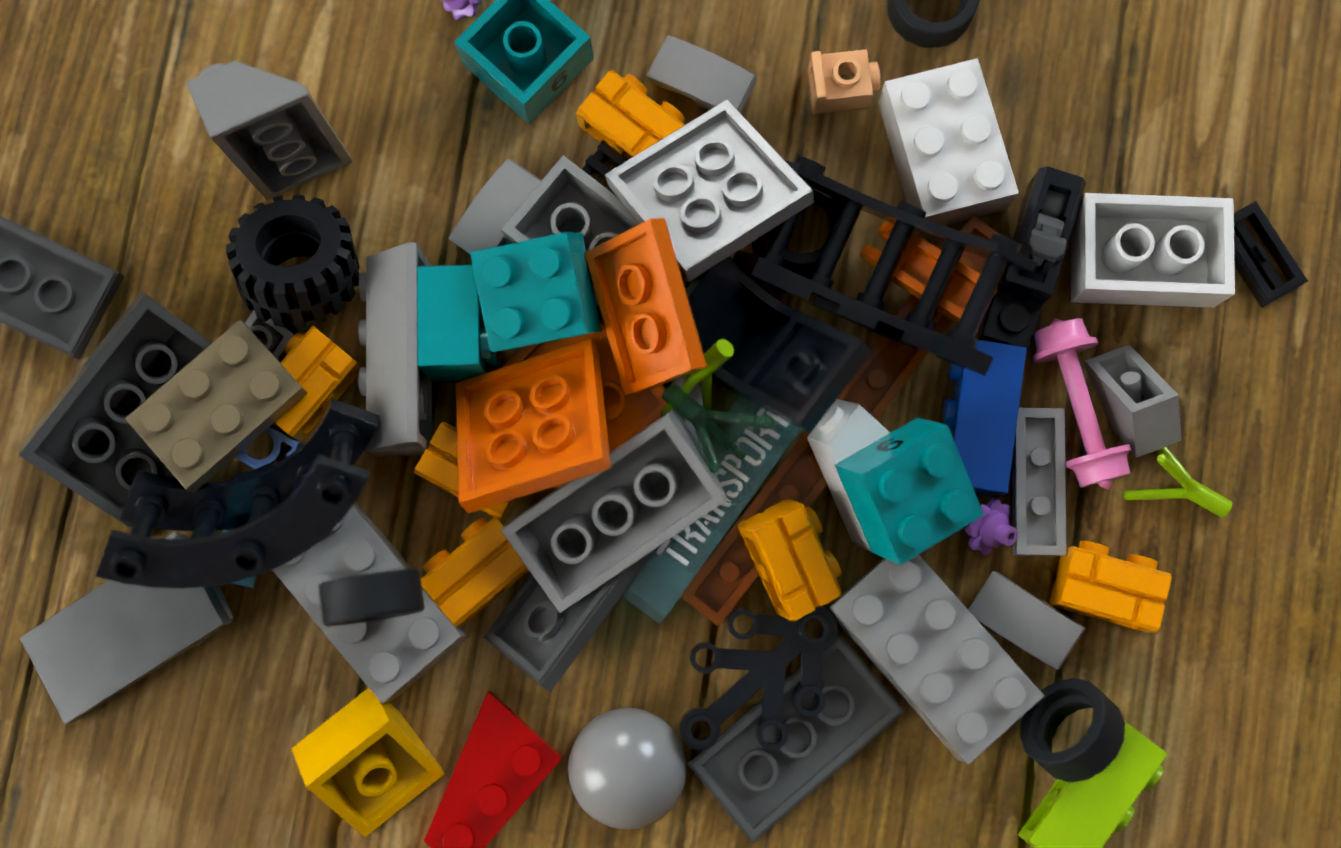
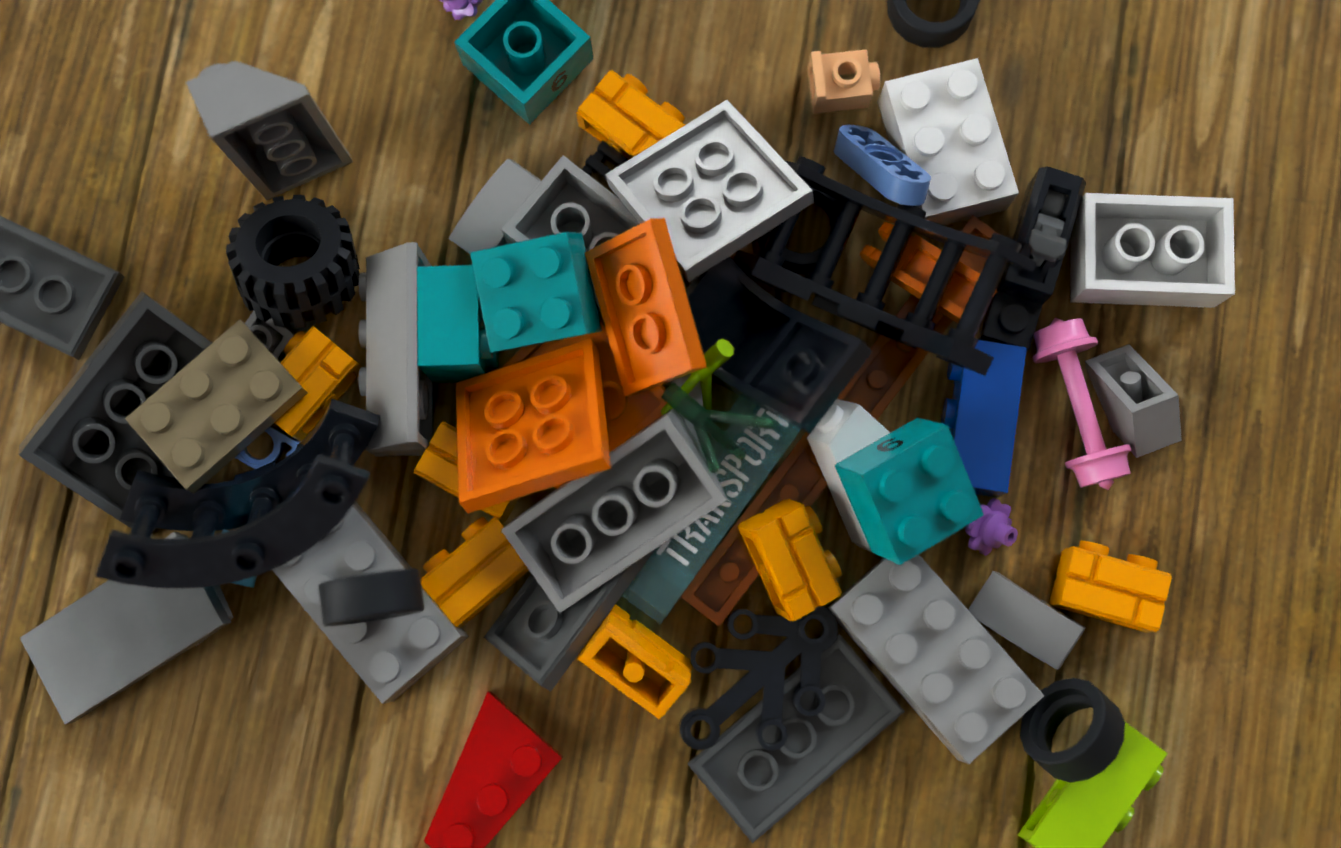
yellow slope [291,687,445,837] -> none
light grey piece [568,707,687,830] -> none
light grey slope [646,35,757,112] -> none
light grey plate [1012,407,1067,557] -> none
lime plant [1122,446,1232,518] -> none
black tile [1234,201,1308,308] -> none
none -> light orange brick [578,604,692,719]
none -> medium blue beam [834,125,931,206]

